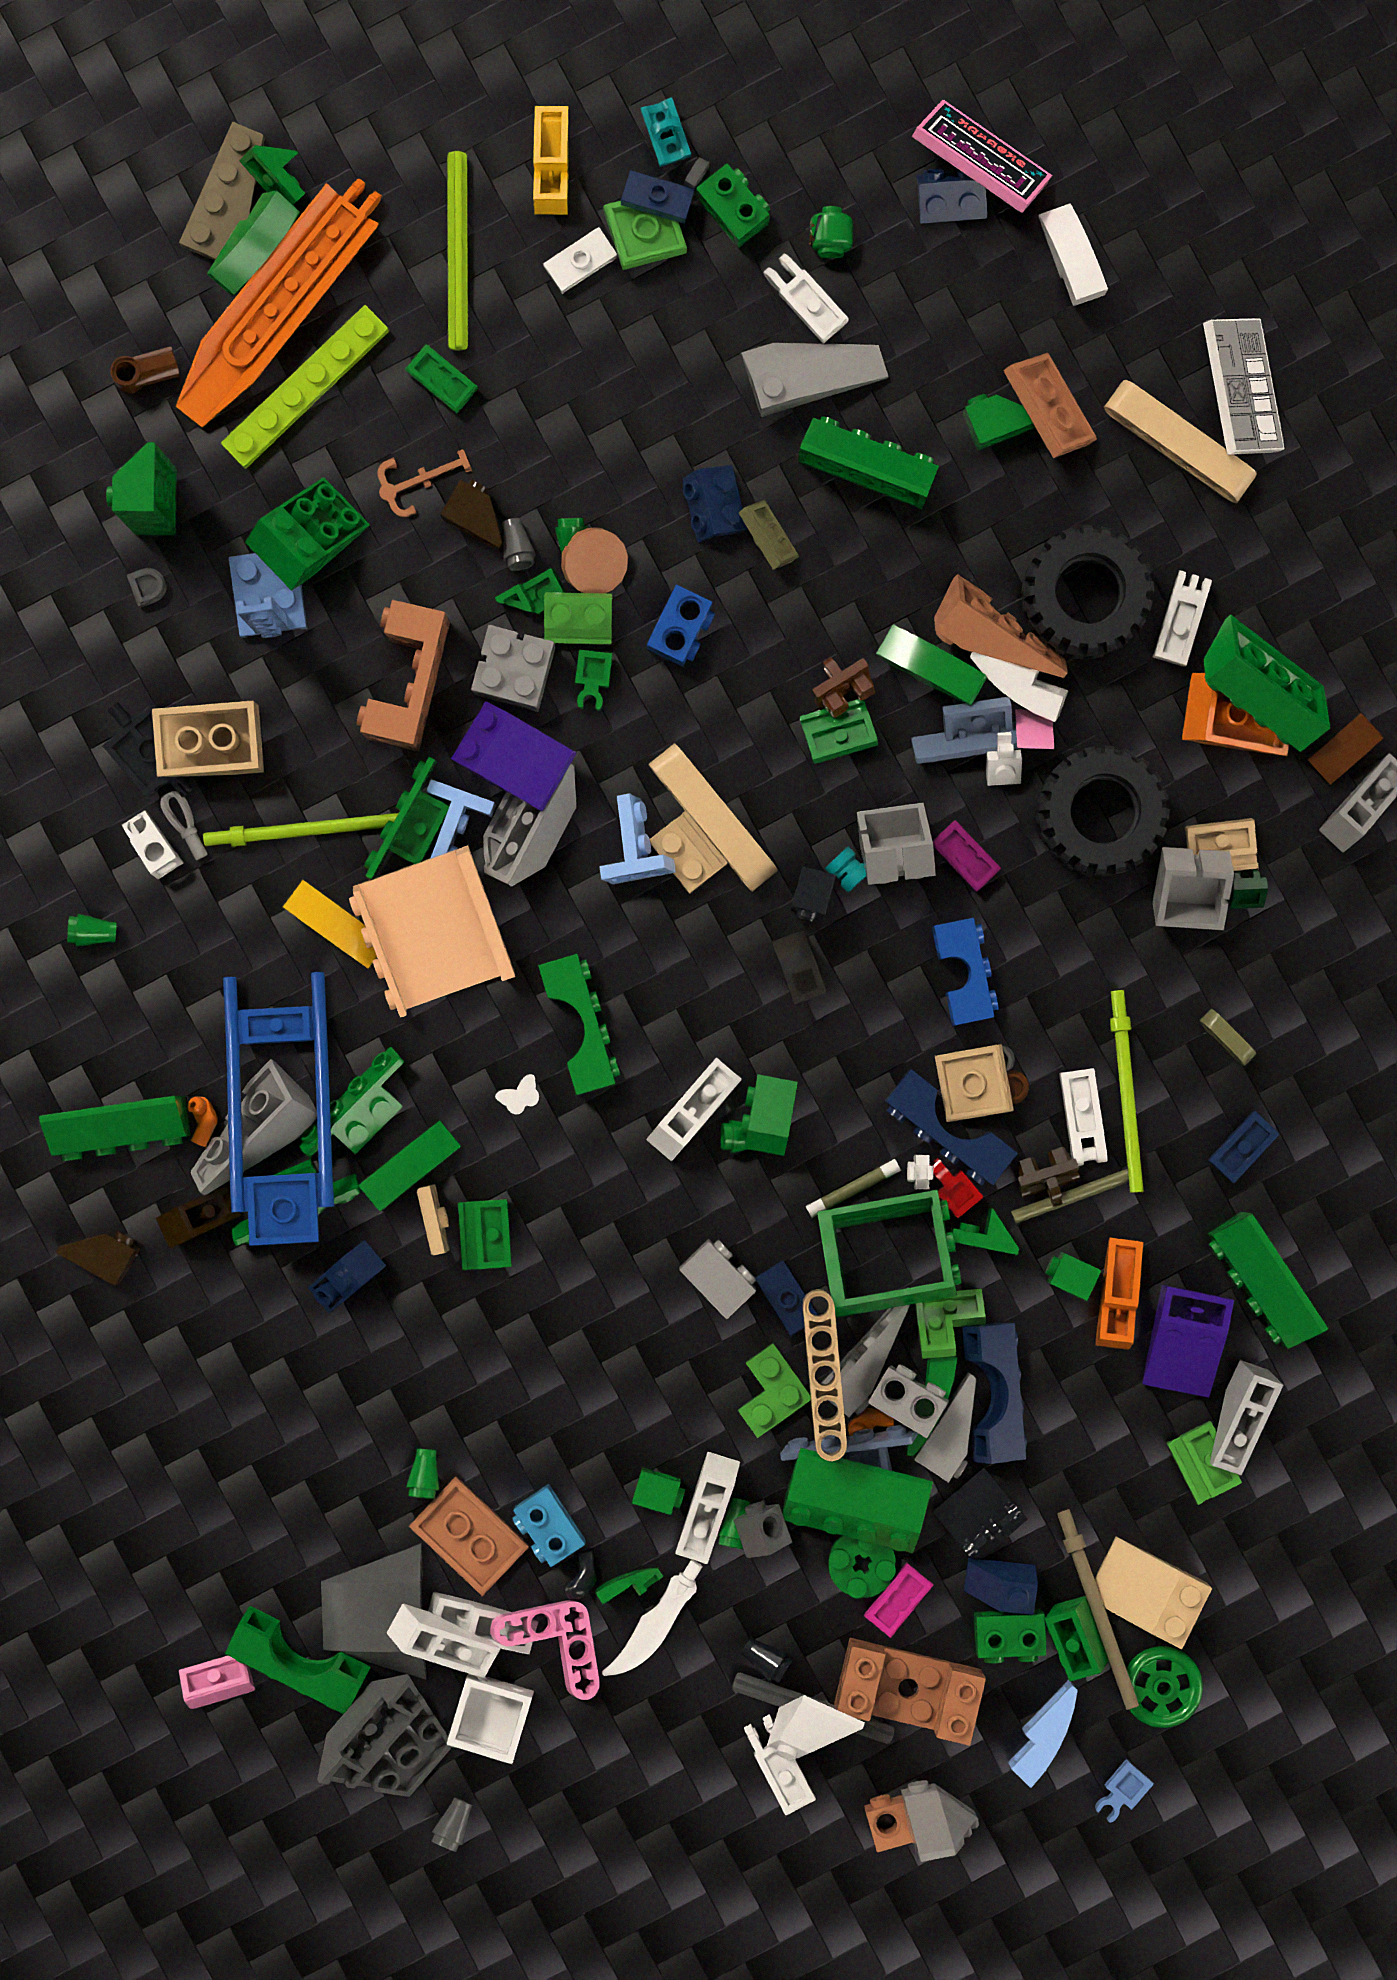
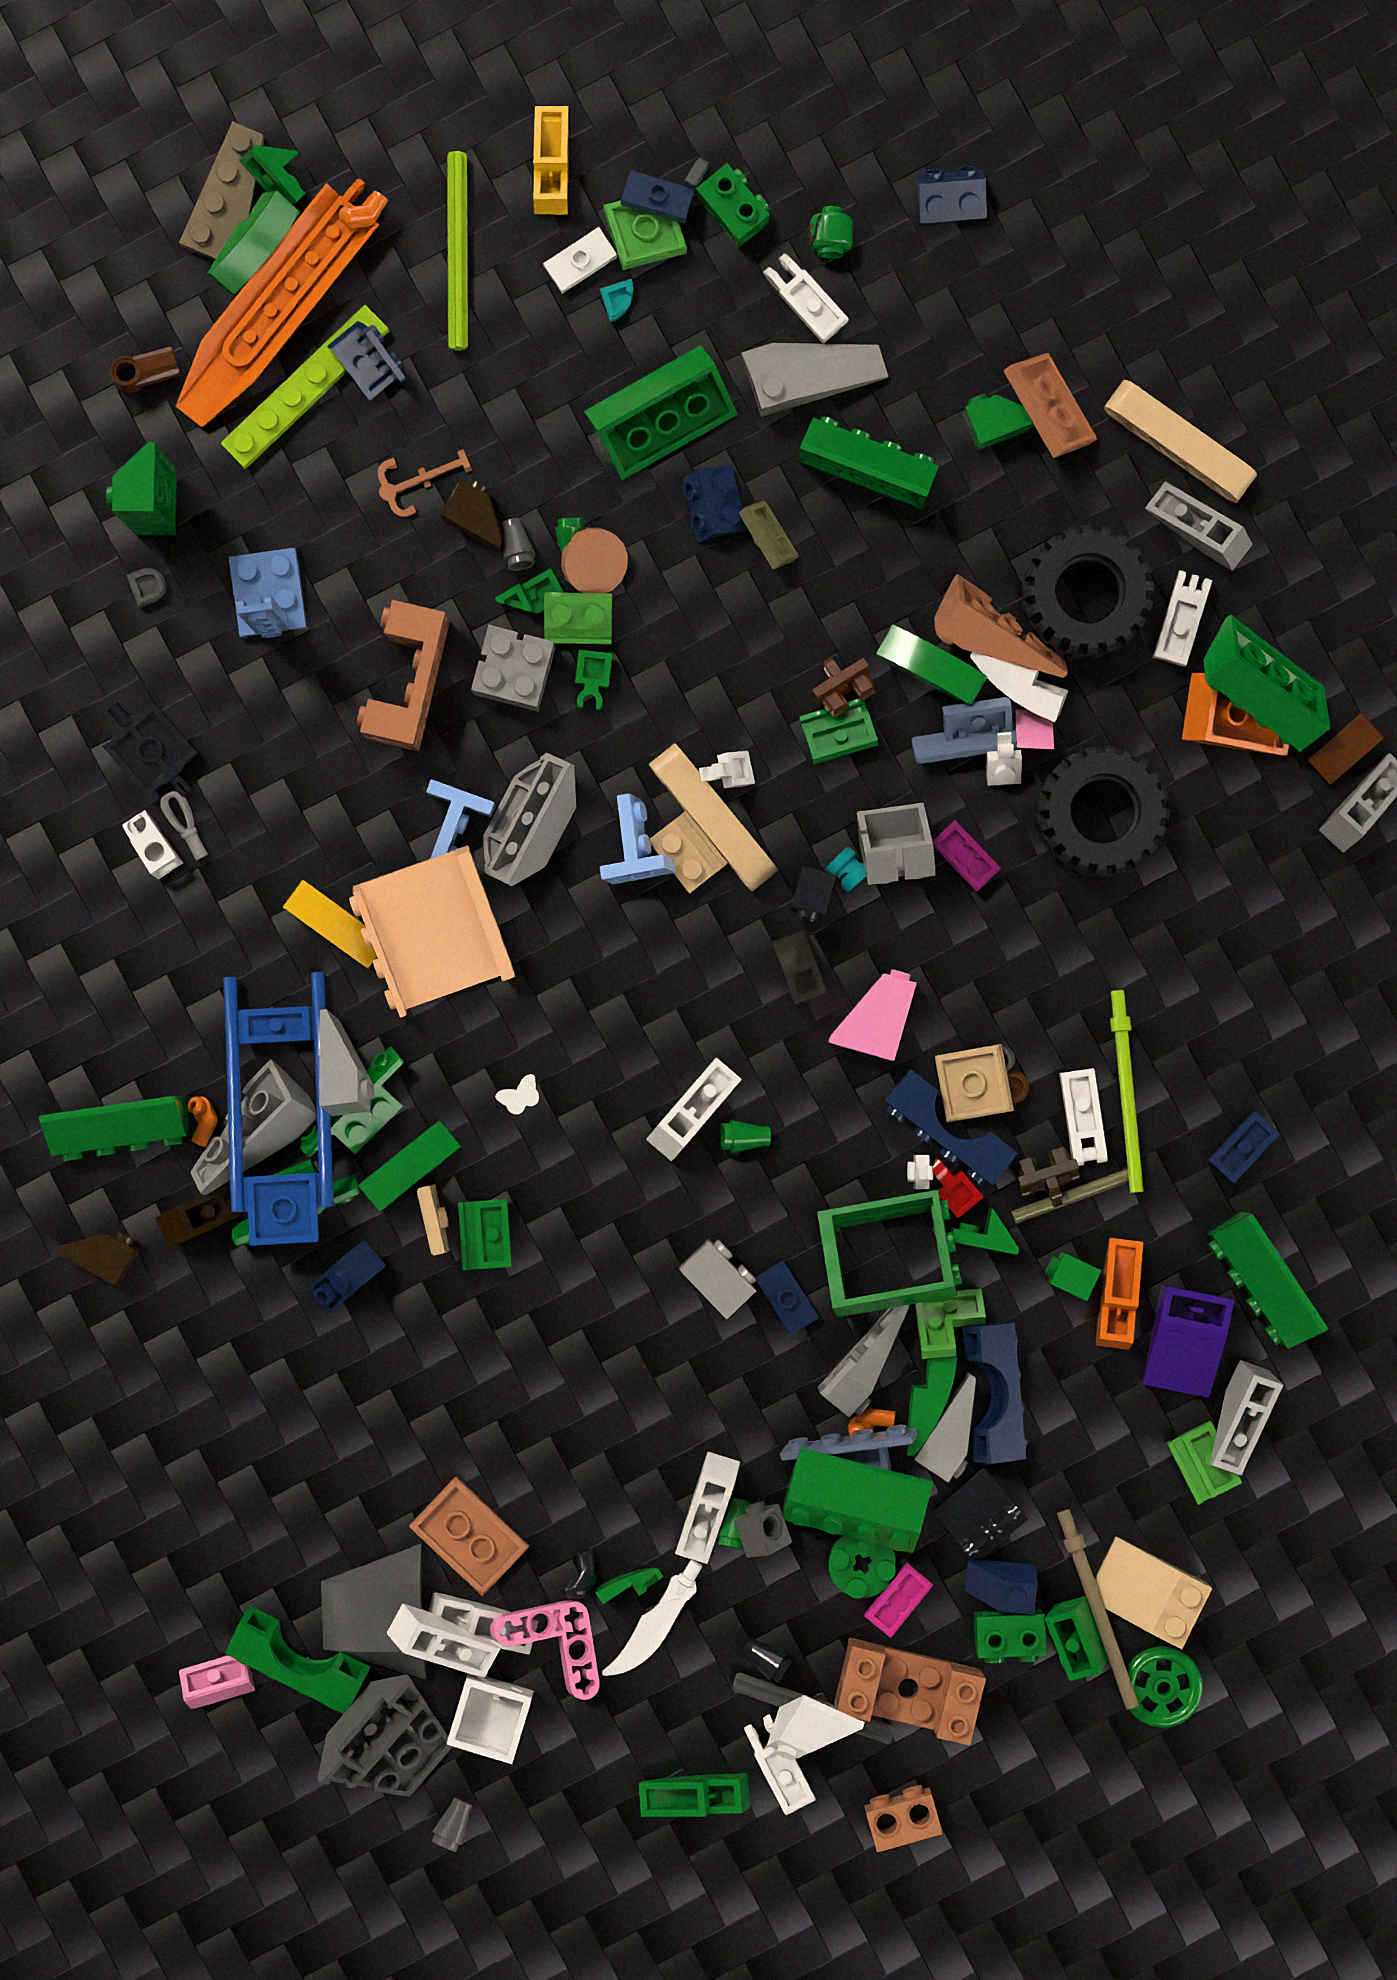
green cone [67,913,117,947] -> none
tan slope [152,701,264,777] -> none
lime bar [203,813,399,847] -> none
green slope [245,477,370,591] -> none
green bracket [364,757,449,880] -> none
green plate [405,344,478,414] -> none
green cone [406,1449,440,1499] -> none
dark purple slope [451,701,577,811] -> none
dark azure brick [512,1484,586,1567] -> none
green arch [538,954,620,1095] -> none
green brick [632,1467,685,1515] -> none
teal hips [640,97,691,167] -> none
blue brick [647,585,715,667] -> none
bright green plate [738,1343,811,1438] -> none
green brick [740,1074,798,1156] -> none
tan beam [803,1289,847,1461] -> none
olive bar [806,1159,901,1218] -> none
light grey brick [868,1364,950,1438] -> none
light grey wedge [901,1780,979,1862] -> none
tile [912,100,1052,213] -> none
blue arch [932,918,998,1026] -> none
light blue slope [1008,1680,1077,1788] -> none
white slope [1038,204,1108,306] -> none
medium blue plate [1095,1759,1154,1822] -> none
light grey piece [1153,847,1234,930] -> none
tan plate [1185,818,1258,871] -> none
olive beam [1199,1009,1256,1066] -> none
tile [1203,319,1285,455] -> none
dark green tile [1229,870,1268,909] -> none
none -> light grey slope [319,1009,374,1116]
none -> bracket [327,321,406,401]
none -> orange arm [339,191,388,229]
none -> green slope [584,345,738,480]
none -> teal tile [600,279,633,323]
none -> green slope [639,1773,750,1817]
none -> white plate [699,751,755,788]
none -> bright pink slope [828,969,916,1061]
none -> light grey slope [1145,482,1253,571]

